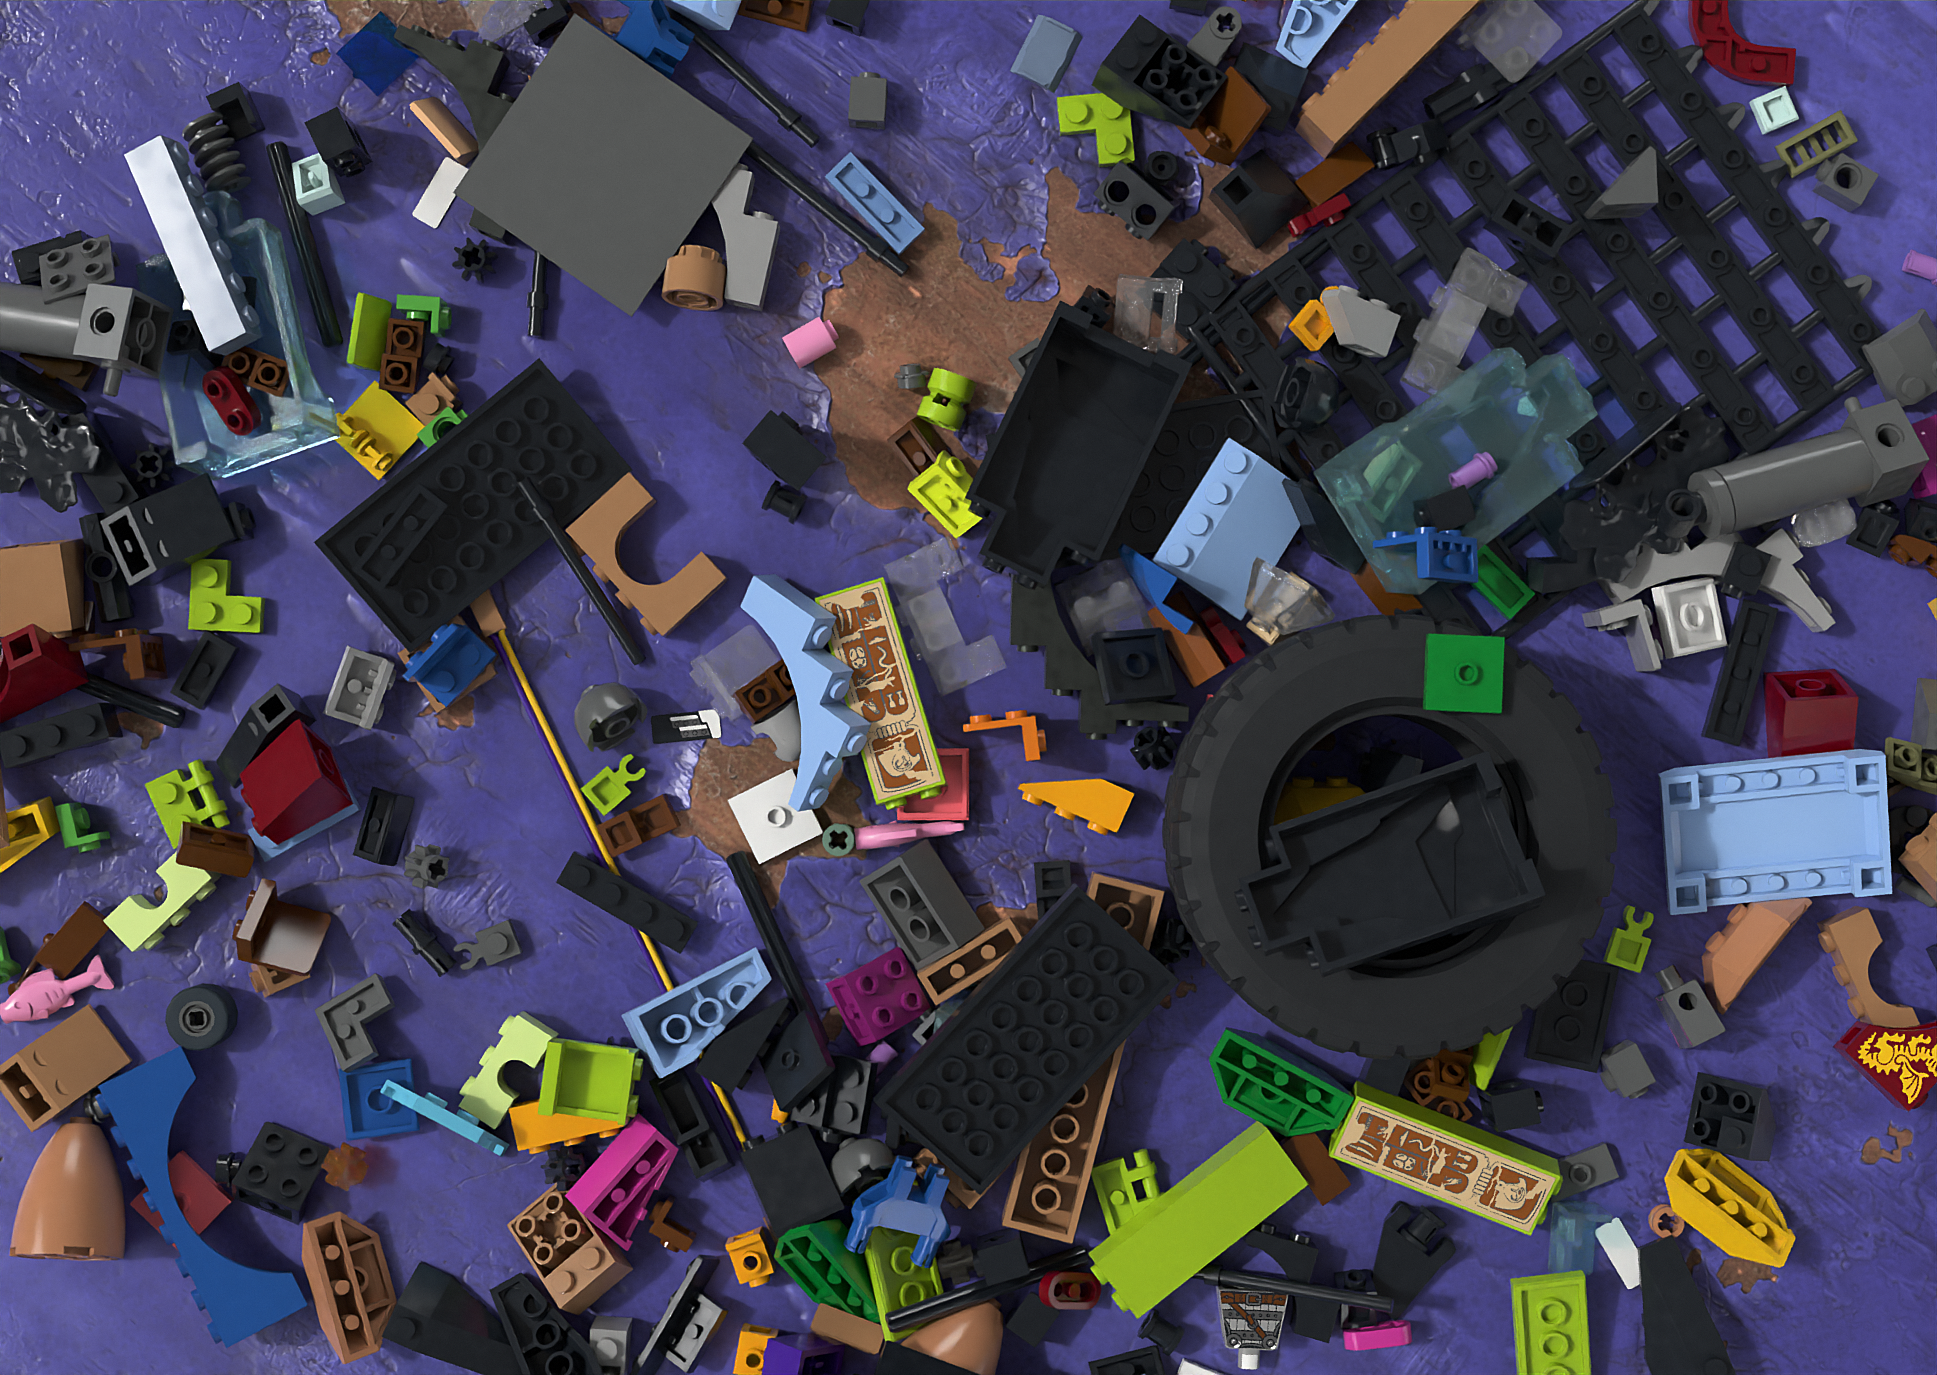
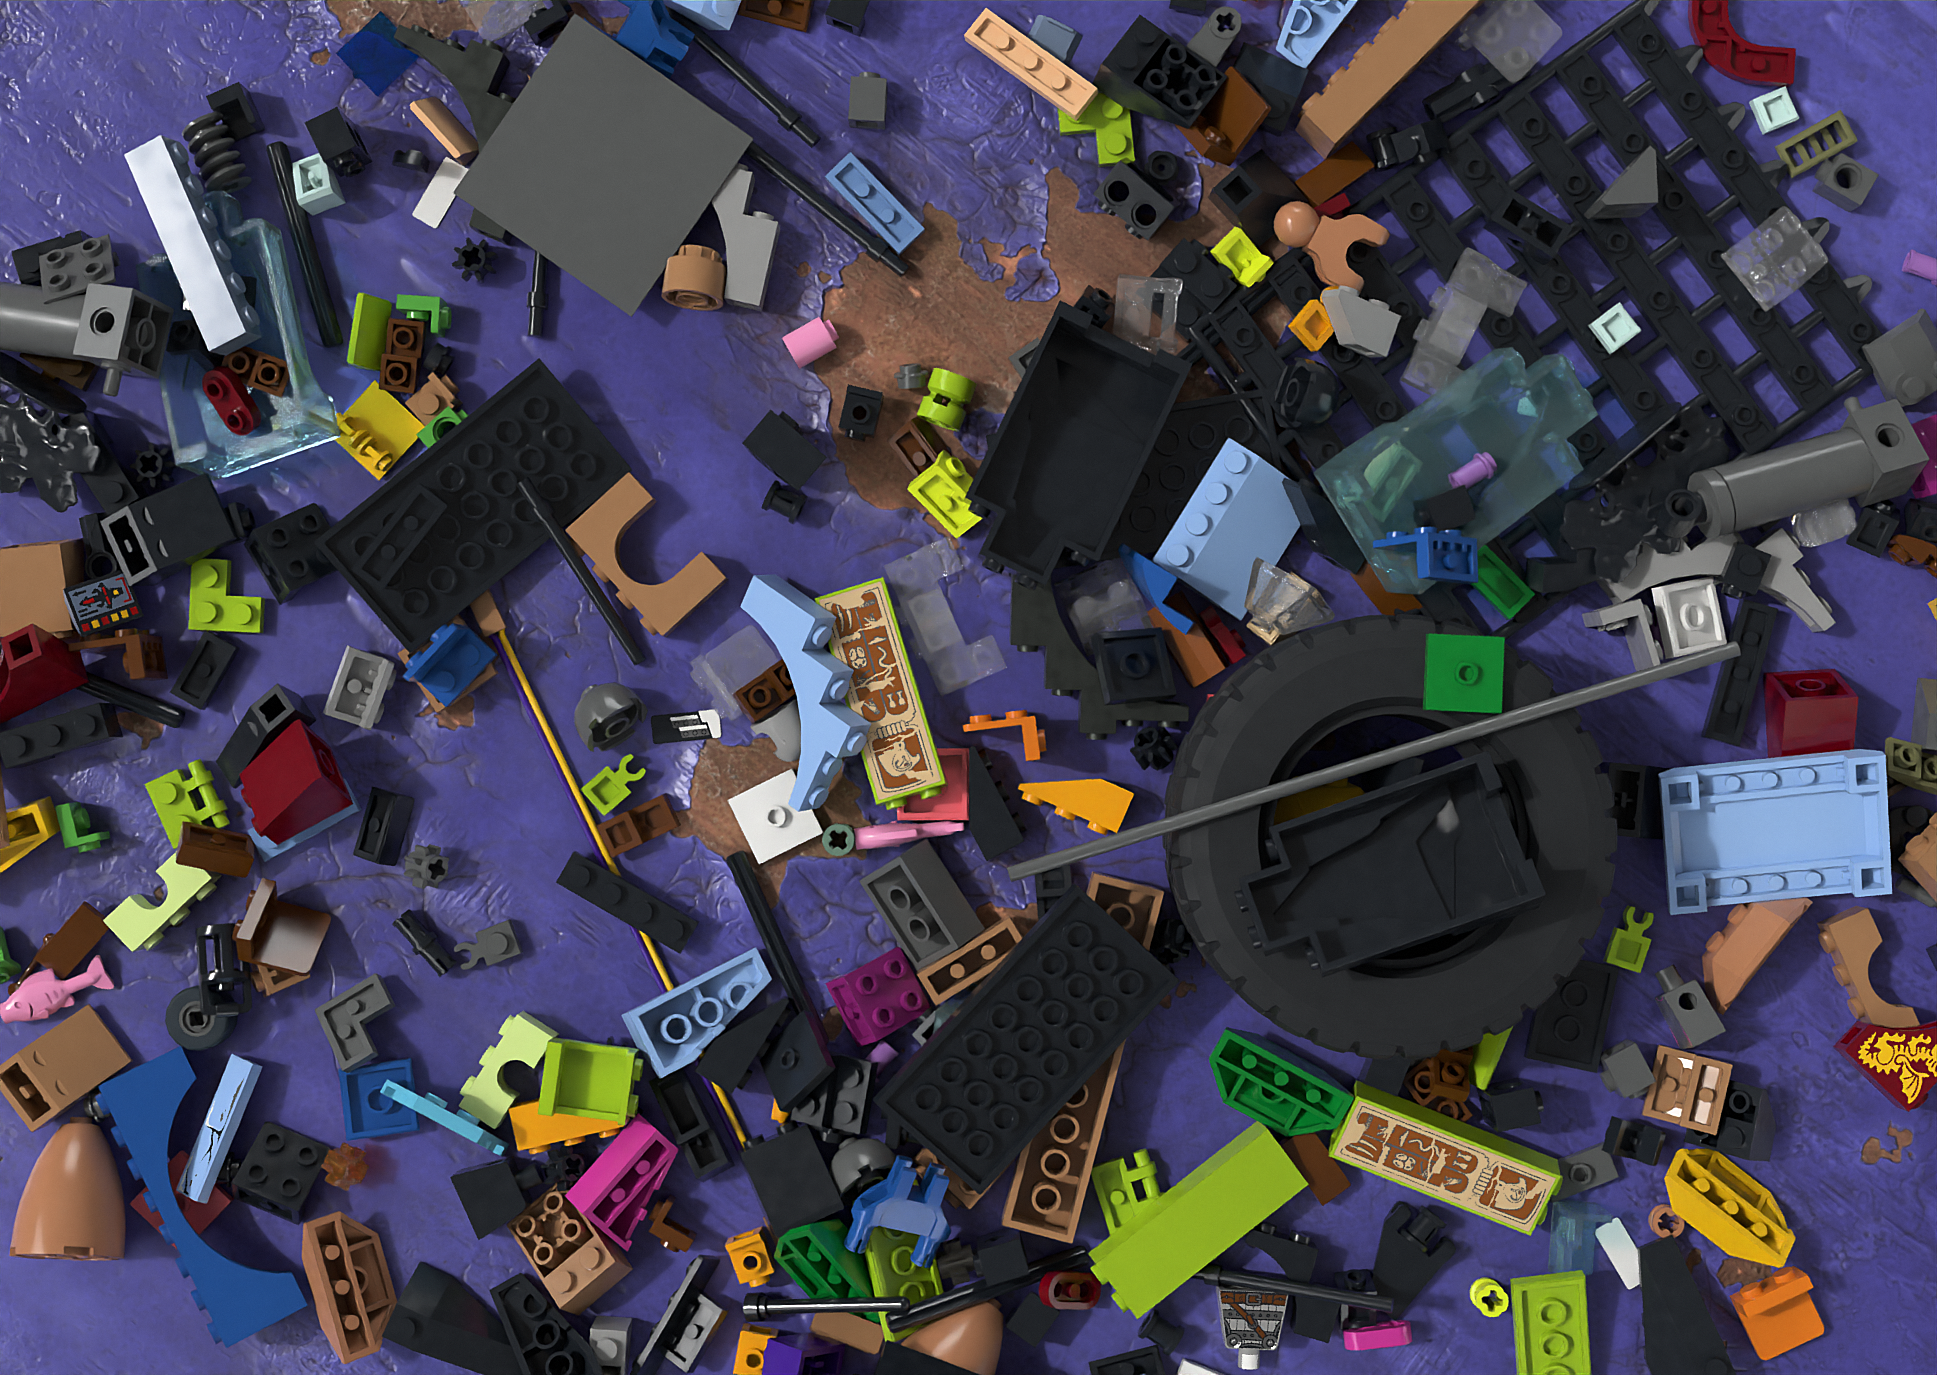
none -> piece [63,569,144,637]
none -> light blue tile [176,1054,262,1204]
none -> black piece [196,923,252,1018]
none -> black bracket [244,503,338,605]
none -> black tile [392,150,430,173]
none -> black torso [450,1156,544,1240]
none -> black piece [743,1292,910,1322]
none -> black brick [838,384,884,442]
none -> light nougat plate [964,8,1098,121]
none -> black slope [969,746,1027,861]
none -> dark grey piece [1007,641,1741,882]
none -> neon yellow bracket [1210,227,1274,287]
none -> nougat piece [1274,201,1390,295]
none -> neon yellow bush [1470,1277,1509,1317]
none -> light aqua tile [1588,302,1641,354]
none -> black slope [1599,762,1672,839]
none -> black bracket [1602,1116,1666,1166]
none -> medium nougat slope [1641,1044,1733,1135]
none -> clear bracket [1721,206,1828,312]
none -> orange bracket [1729,1266,1825,1360]

